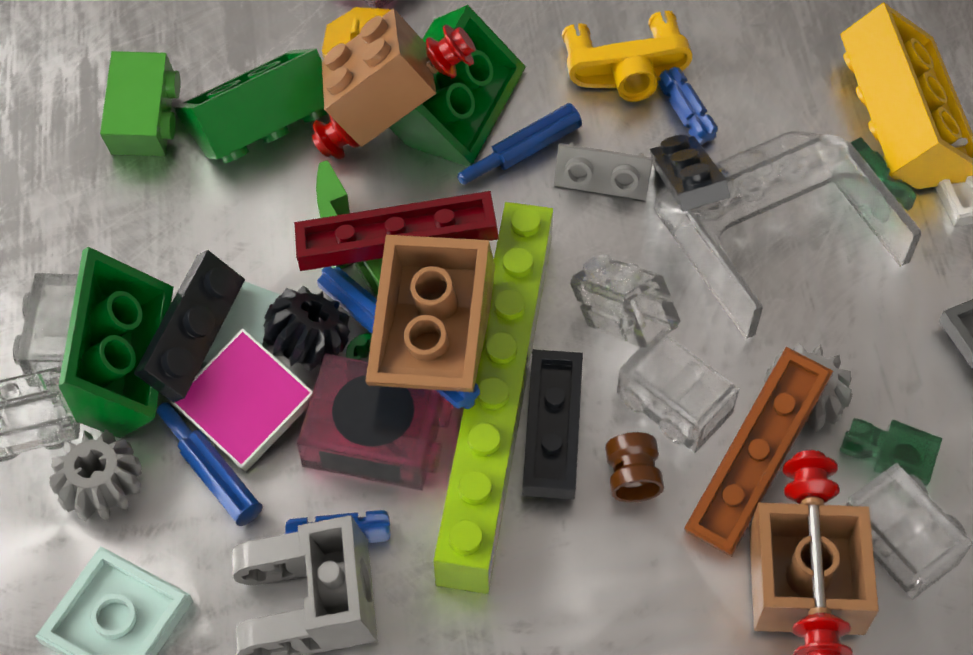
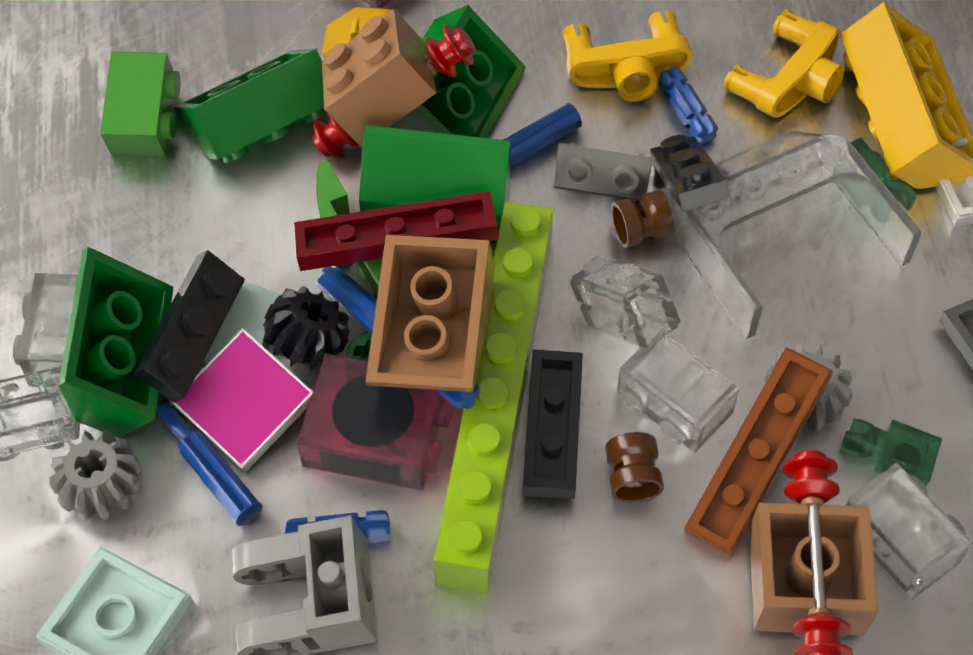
none -> green slope [359,125,511,244]
none -> reddish brown wheel [611,190,674,248]
none -> yellow connector [723,9,845,118]

